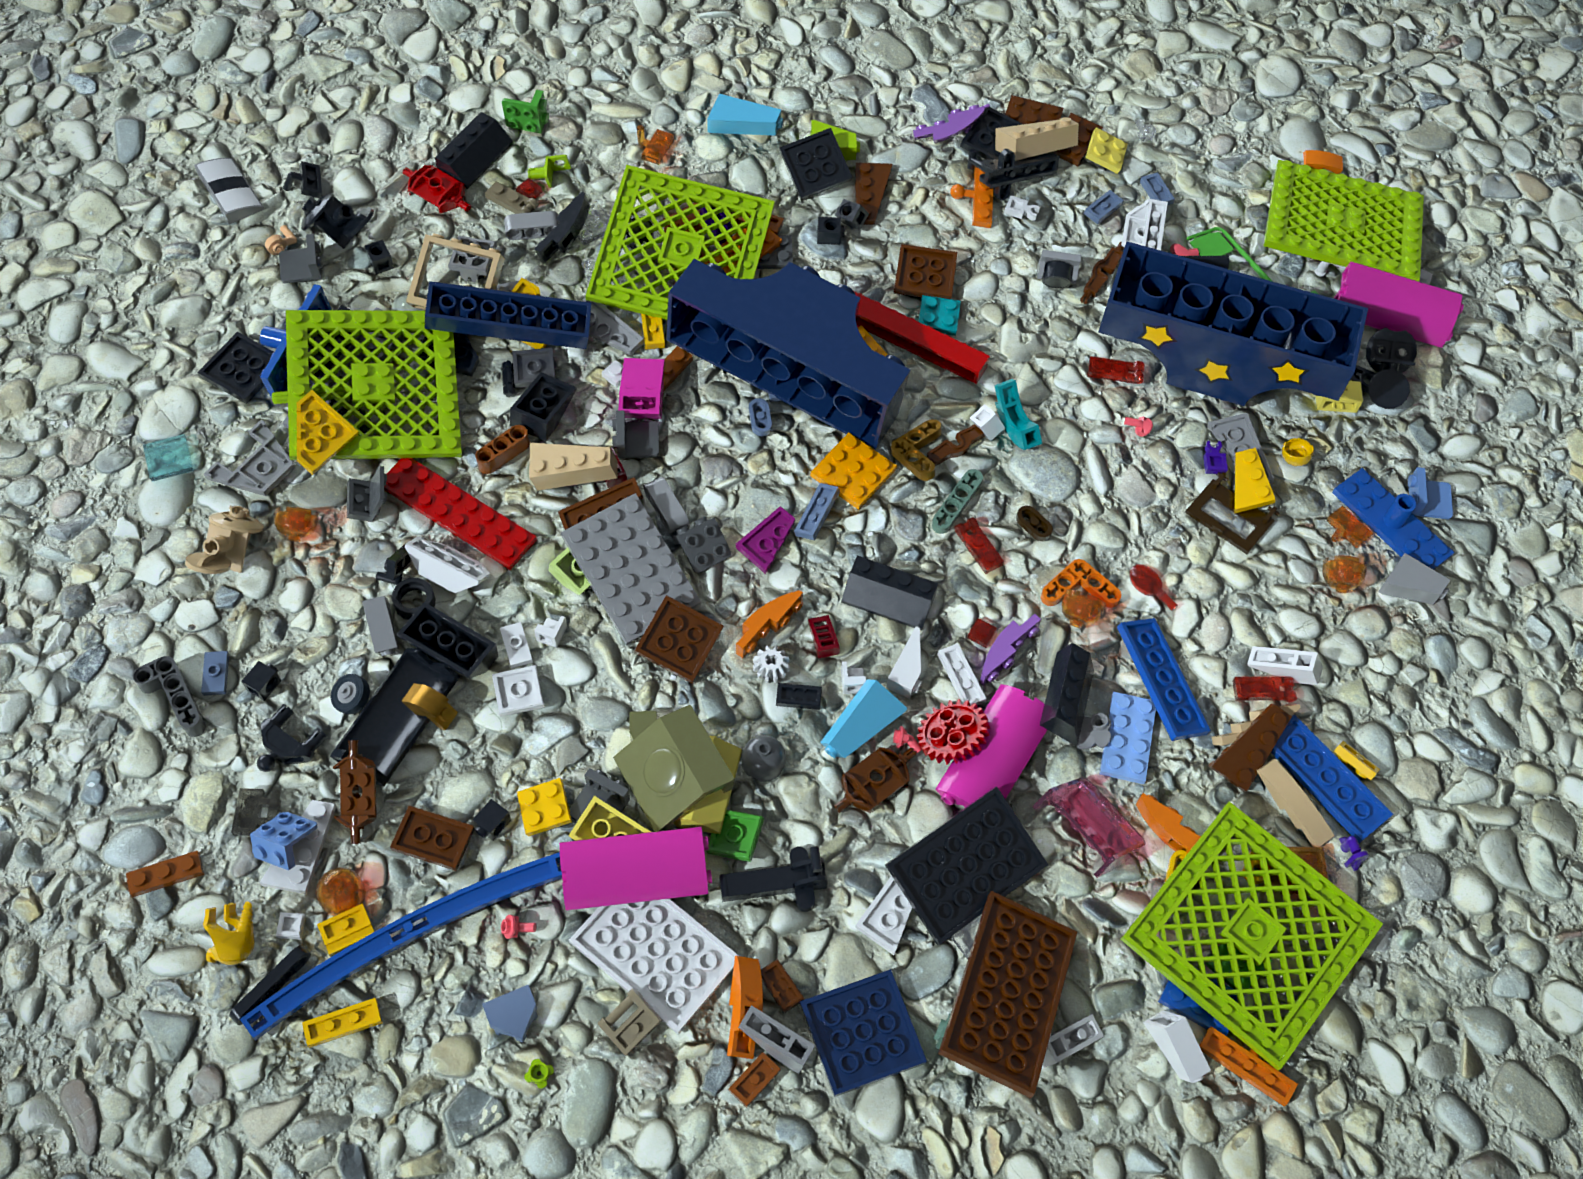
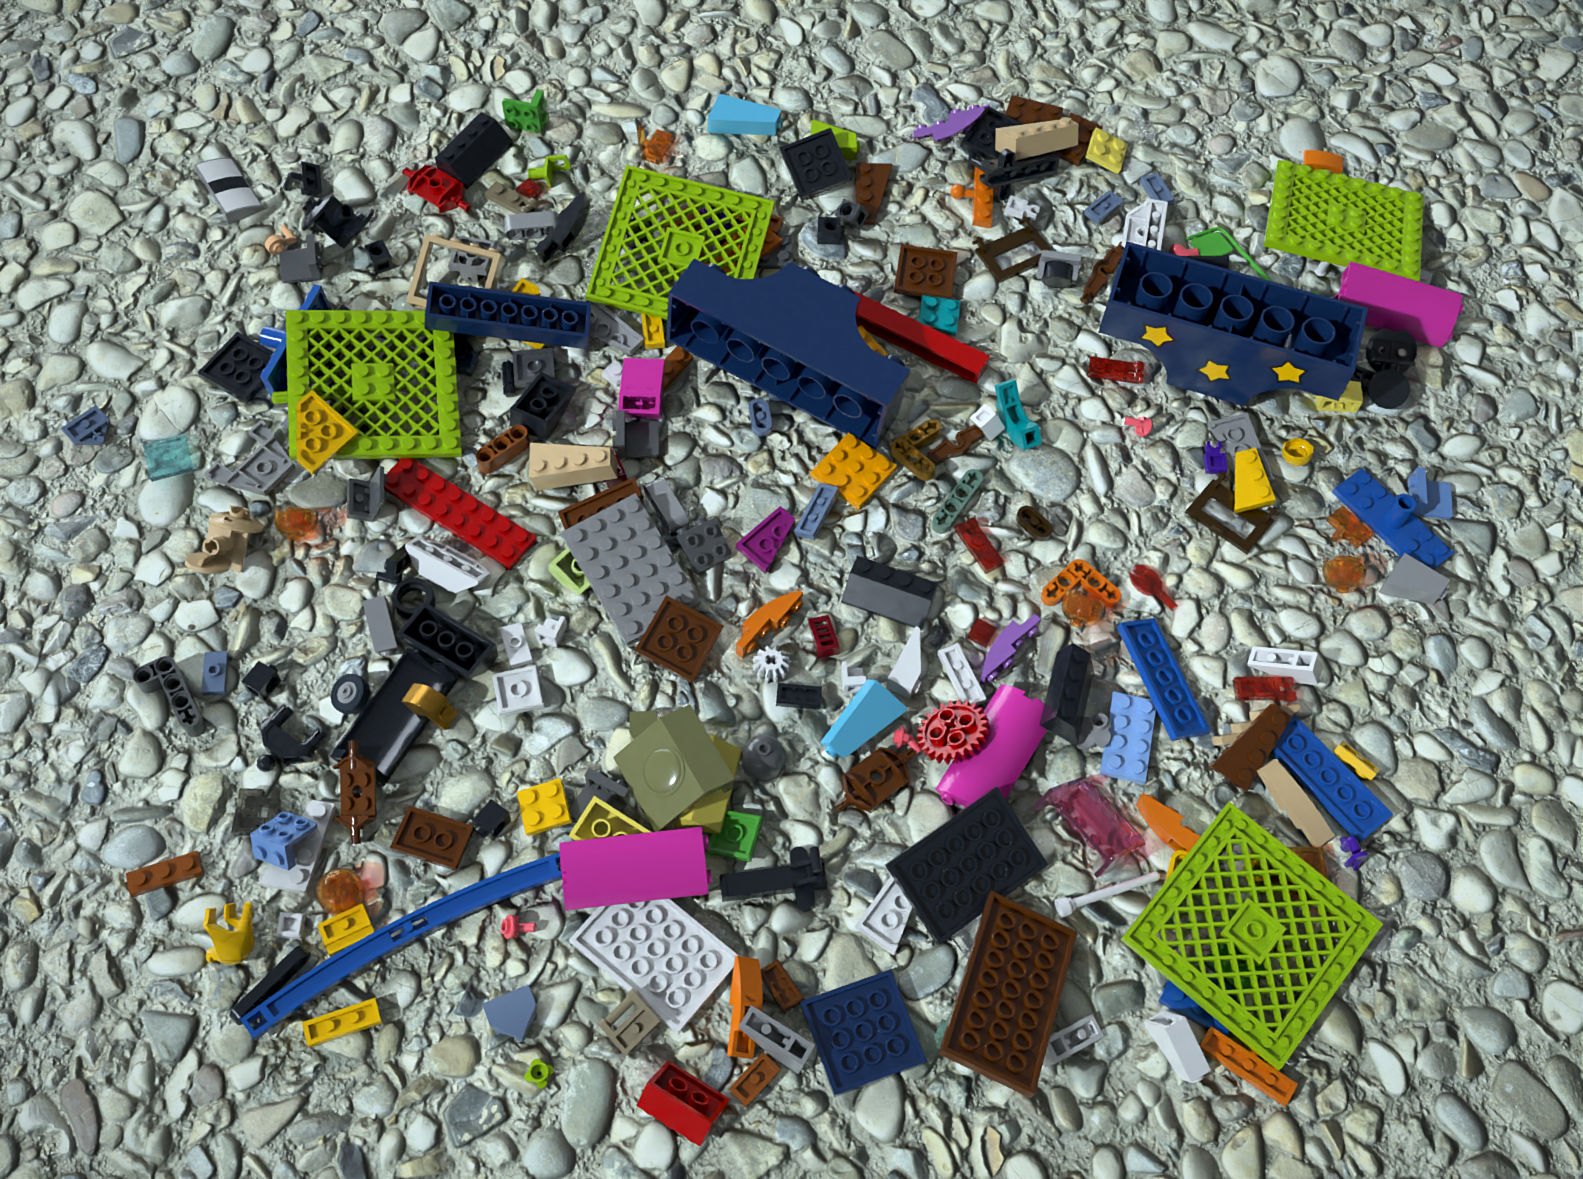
none -> sand blue slope [61,405,110,445]
none -> red slope [636,1060,731,1146]
none -> dark brown piece [972,216,1053,283]
none -> white piece [1055,872,1160,918]

